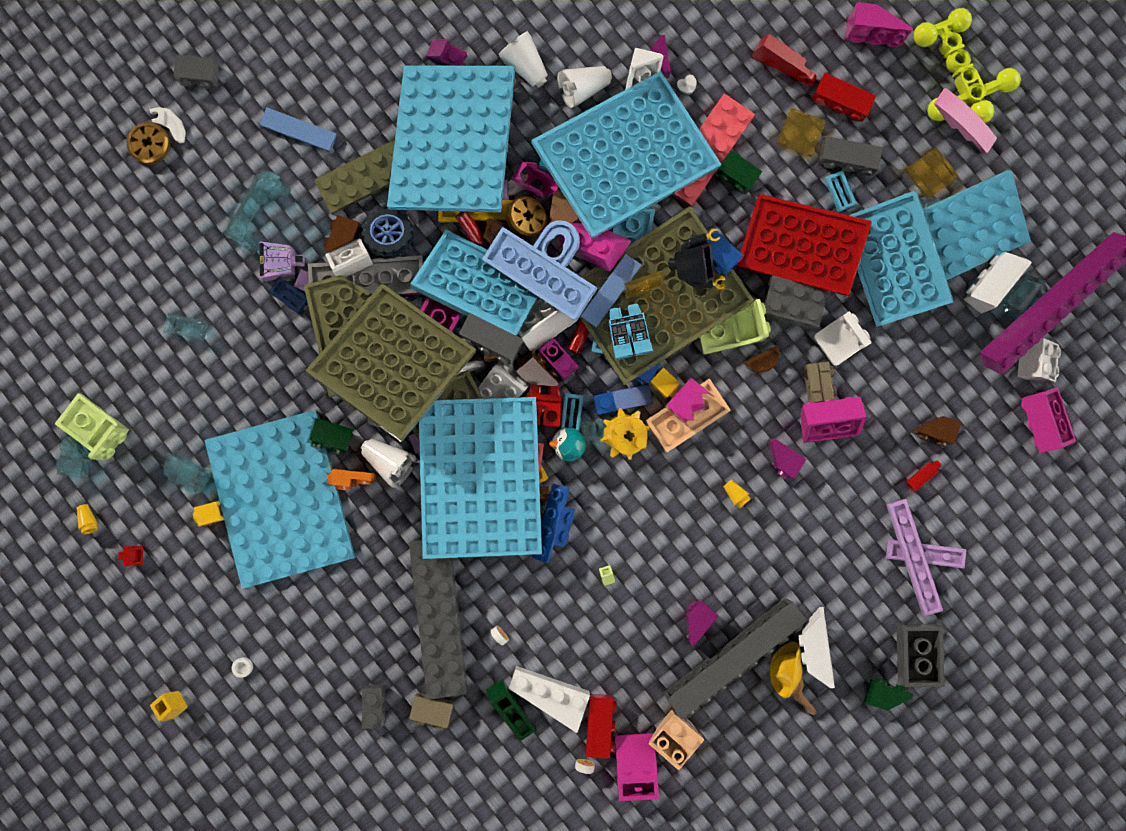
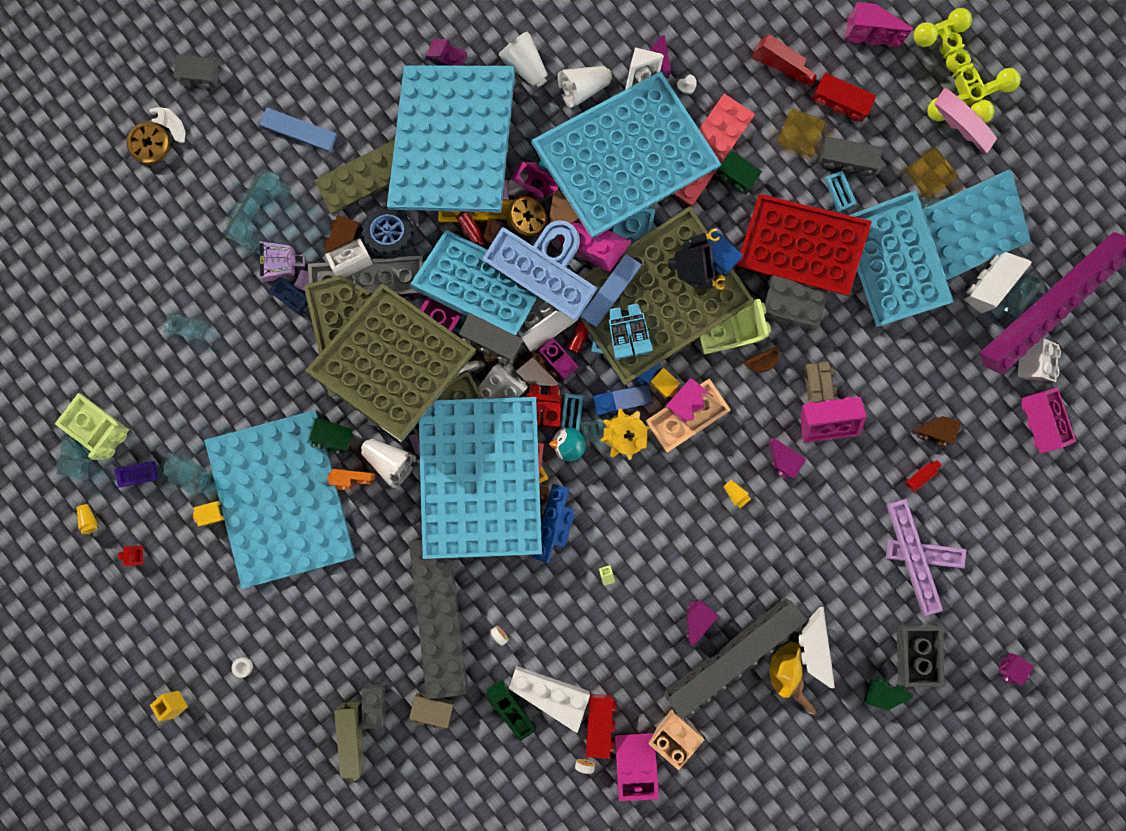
clear yellow tile [624,270,664,298] -> none
white bracket [814,311,872,366] -> none
none -> dark purple plate [115,461,159,488]
none -> olive slope [334,702,364,781]
none -> magenta brick [998,653,1034,686]

